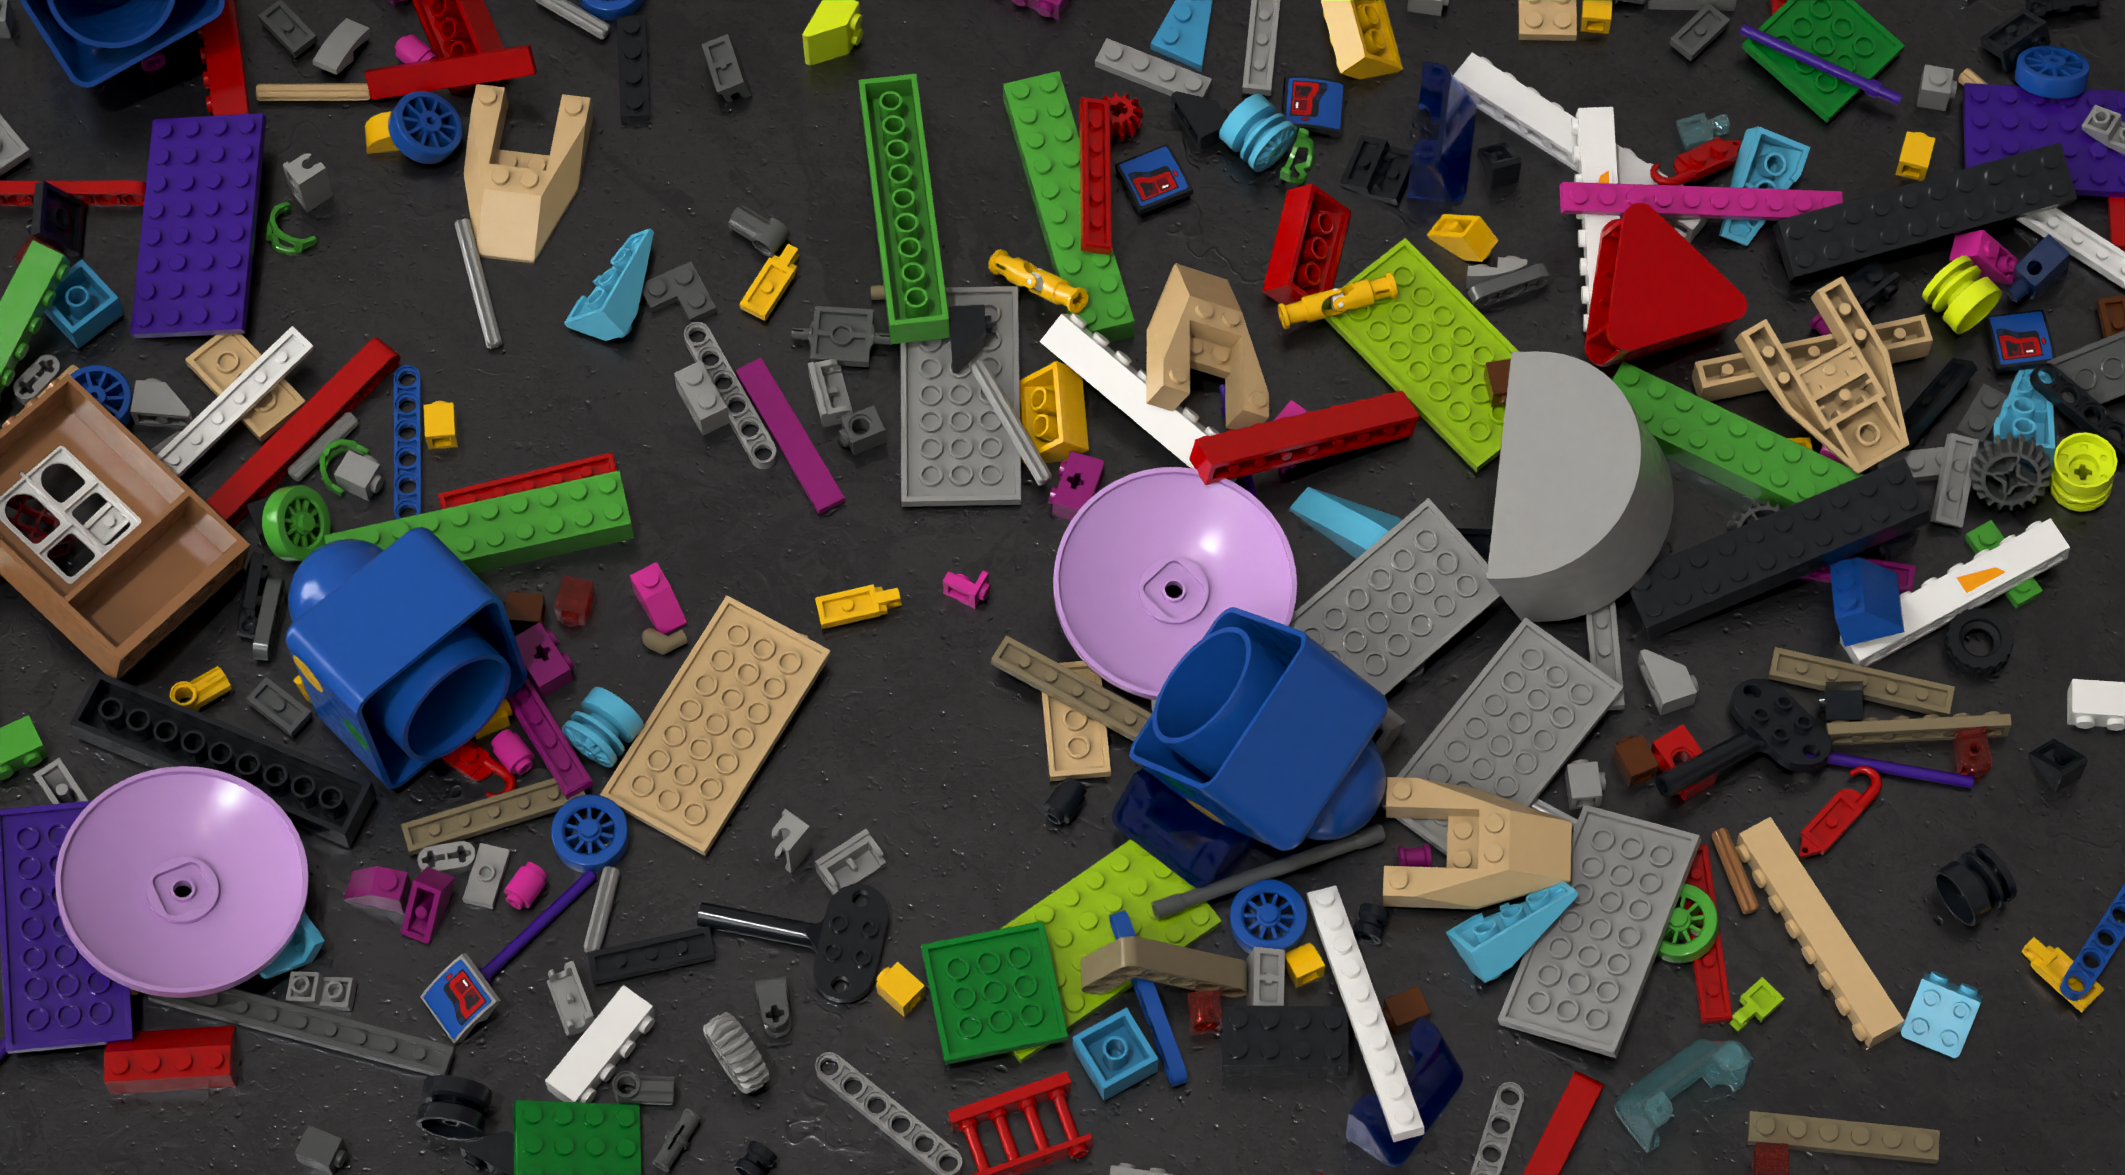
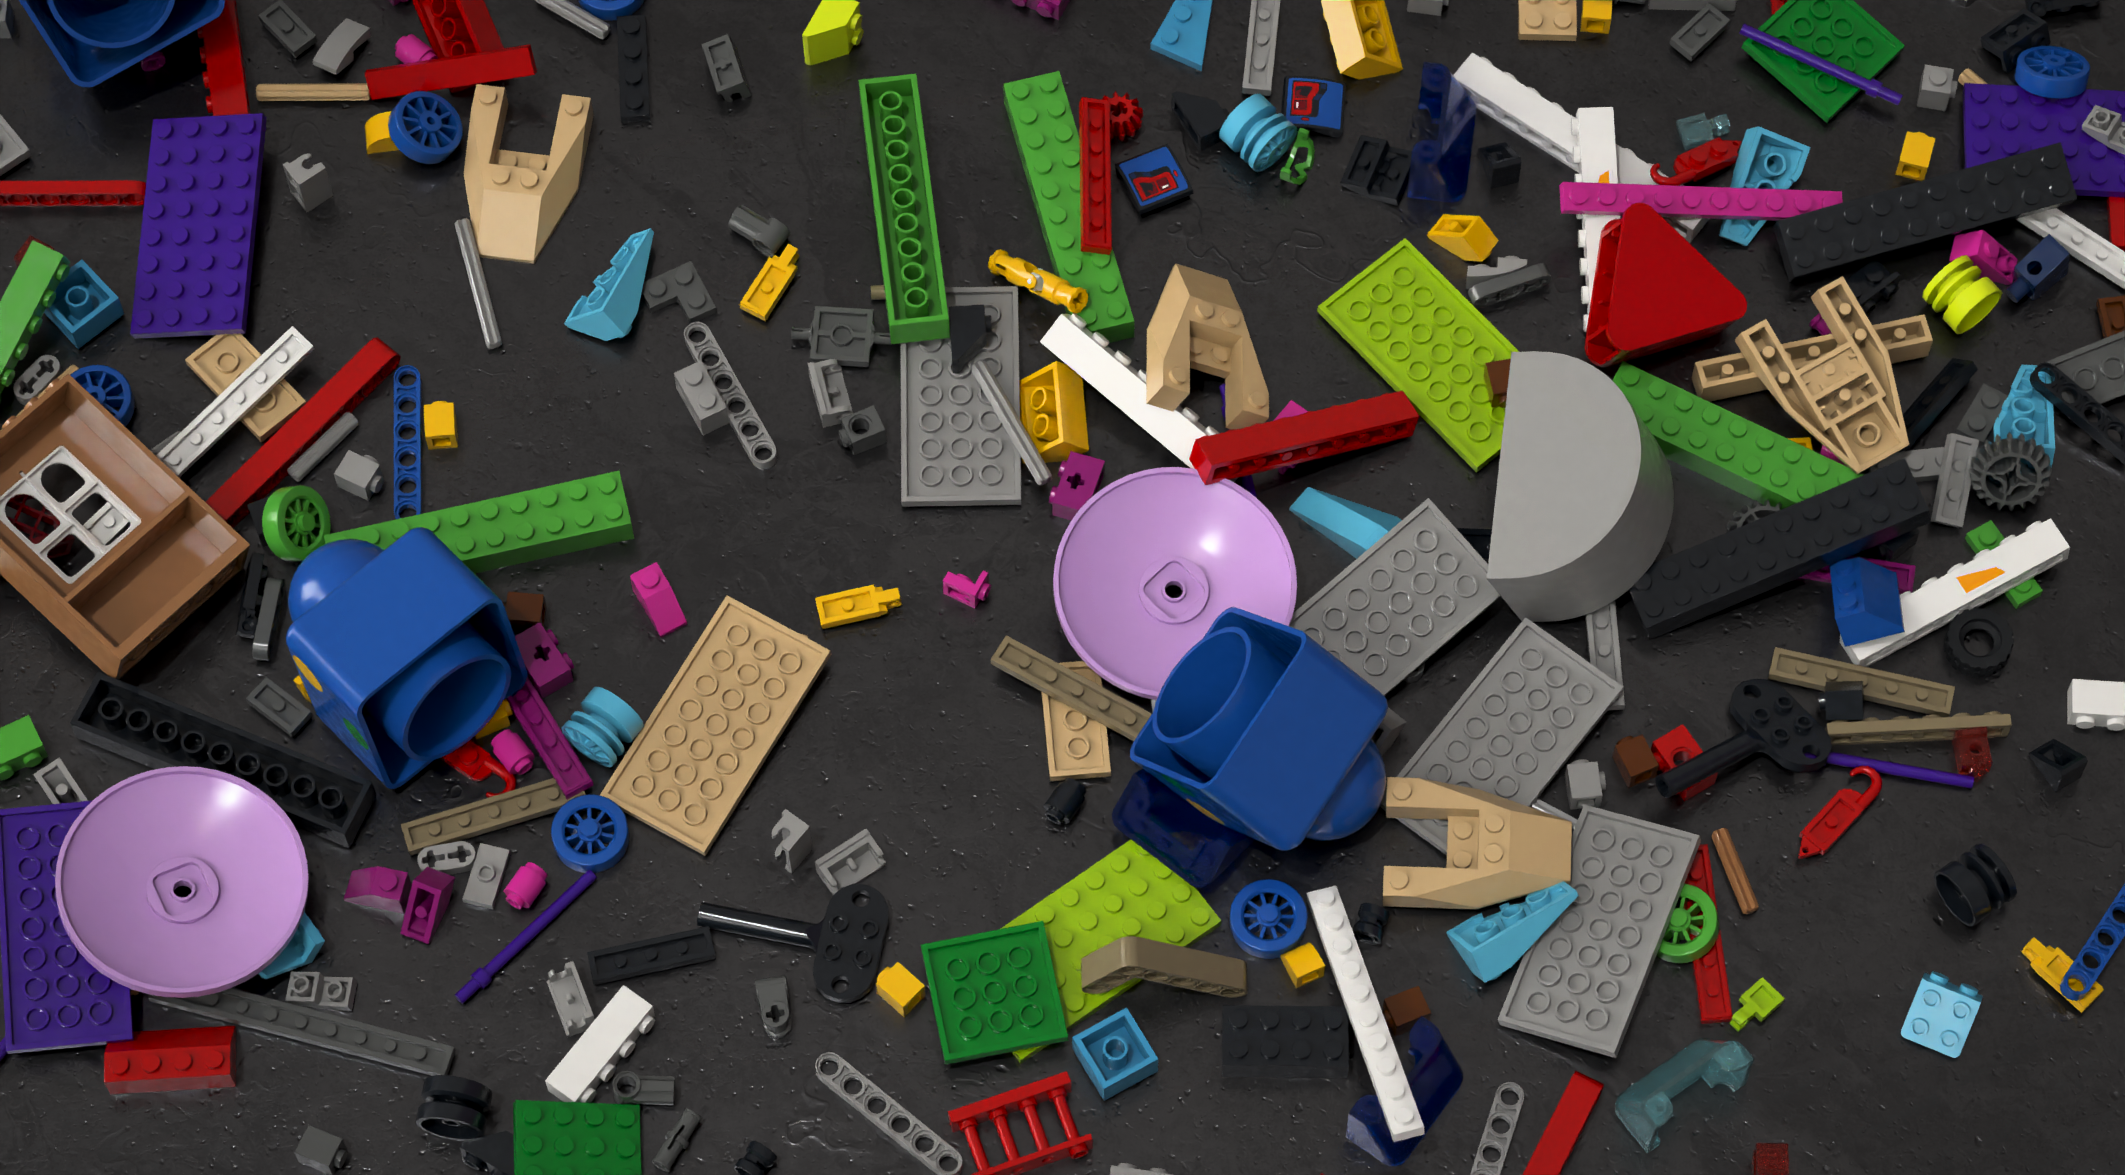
black tile [26,180,85,258] -> none
light grey slope [130,378,193,429] -> none
yellow piece [170,666,232,712] -> none
bright green helmet [266,201,317,255] -> none
bright green helmet [319,439,370,497] -> none
slope [420,953,501,1044] -> none
red tile [438,452,617,509] -> none
clear red brick [554,575,595,626] -> none
light grey axle [583,866,620,953] -> none
dark tan arm [642,628,688,654] -> none
light grey gear [703,1012,769,1094] -> none
magenta tile [735,358,845,515] -> none
light grey plate [1095,38,1212,98] -> none
blue beam [1109,910,1188,1087] -> none
dark grey piece [1151,823,1386,920] -> none
clear red brick [1187,990,1222,1035] -> none
light grey hinge [1246,947,1285,1006] -> none
red slope [1262,183,1351,305] -> none
yellow piece [1277,272,1398,330] -> none
magenta bush [1398,843,1432,867] -> none
light grey slope [1637,649,1699,716] -> none
tan brick [1735,817,1904,1048] -> none
dark tan plate [1747,1111,1940,1164] -> none
slope [1984,309,2056,373] -> none
neon yellow wheel [2049,432,2118,512] -> none

